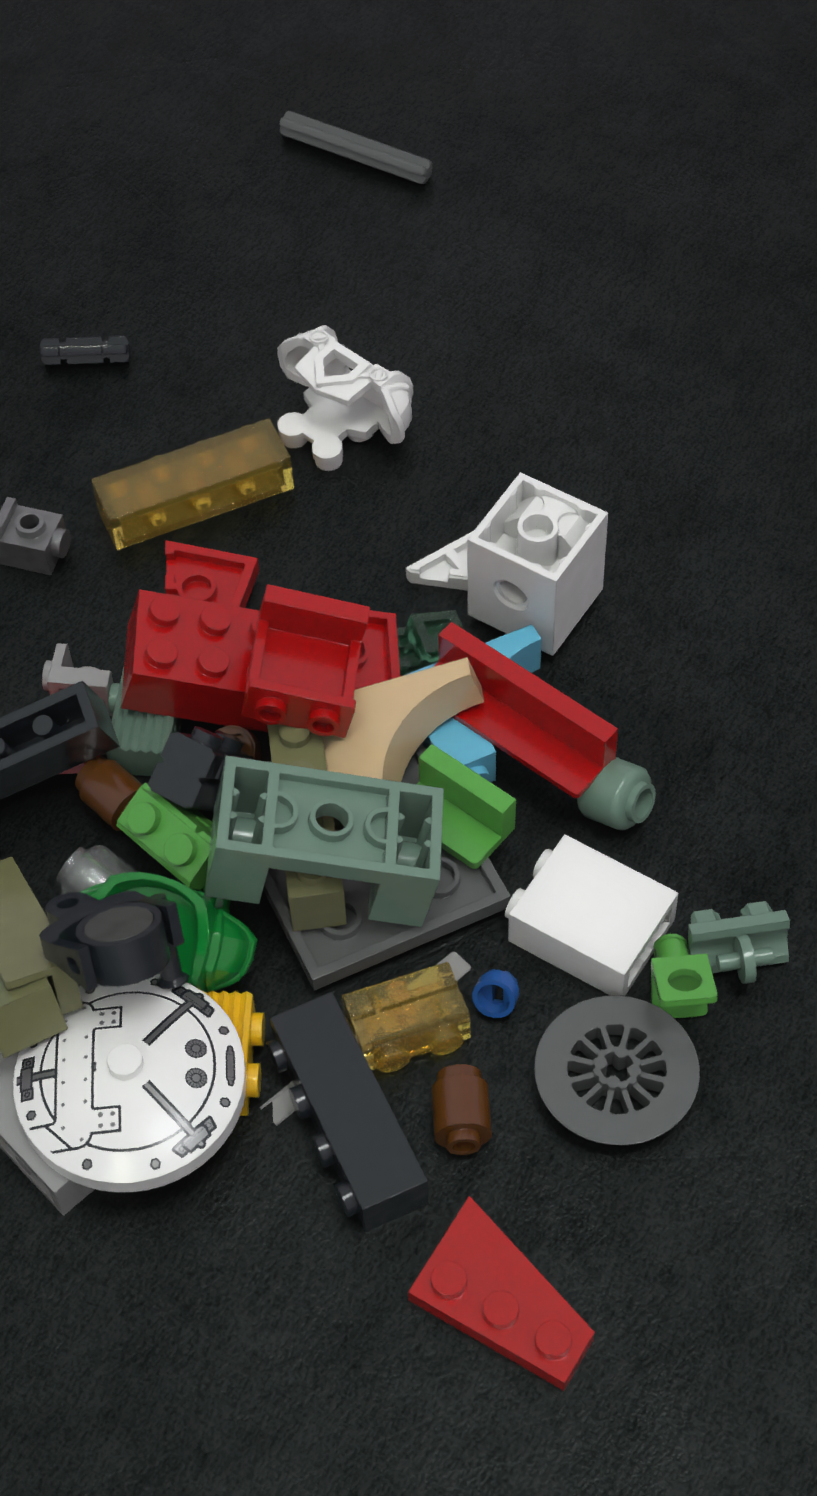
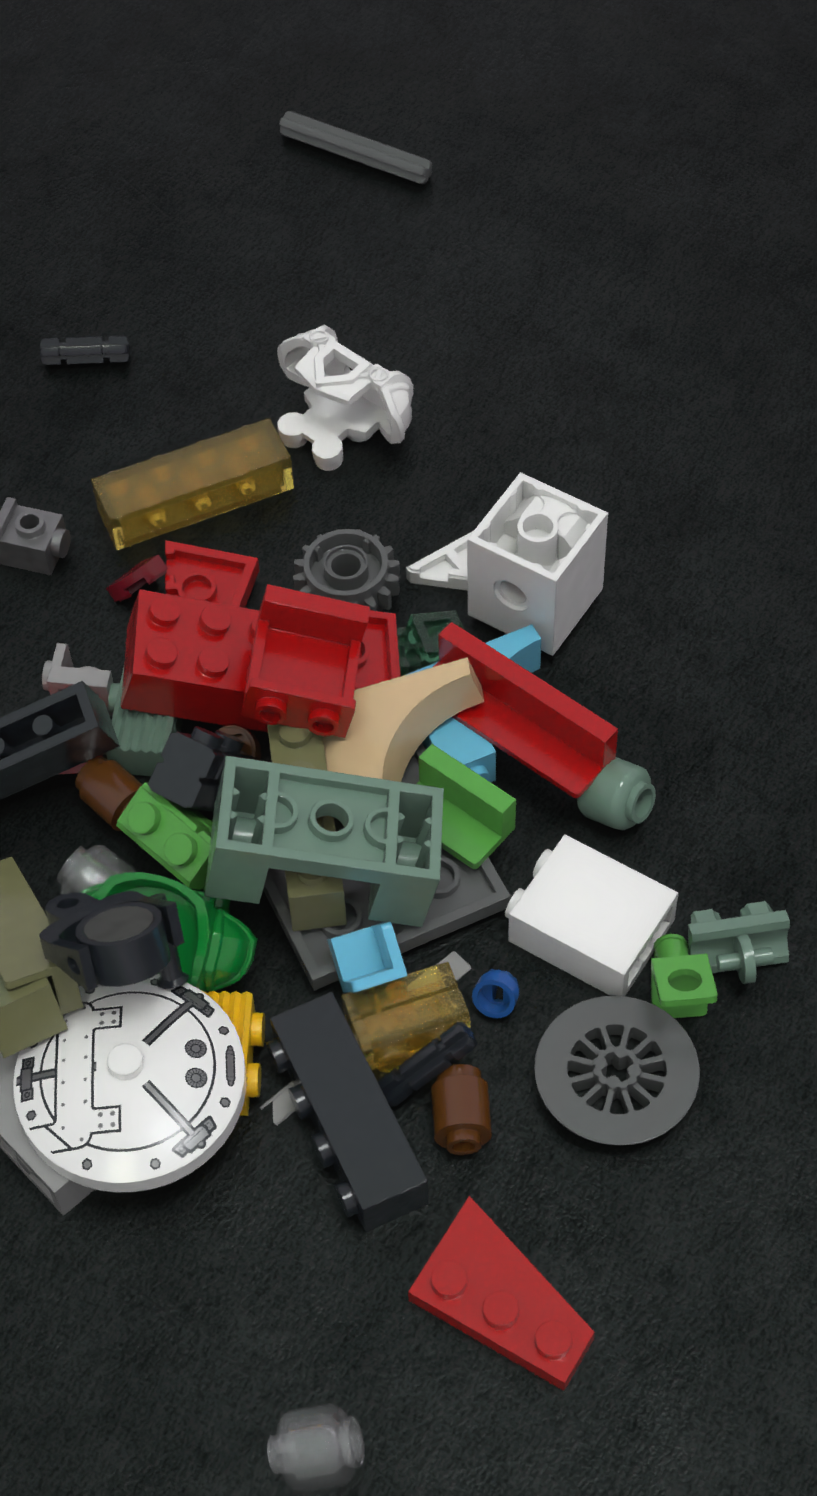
none -> dark red tile [106,554,168,602]
none -> clear head [267,1403,364,1493]
none -> dark grey gear [293,529,400,612]
none -> medium azure panel [327,922,408,993]
none -> black axle [378,1022,477,1107]

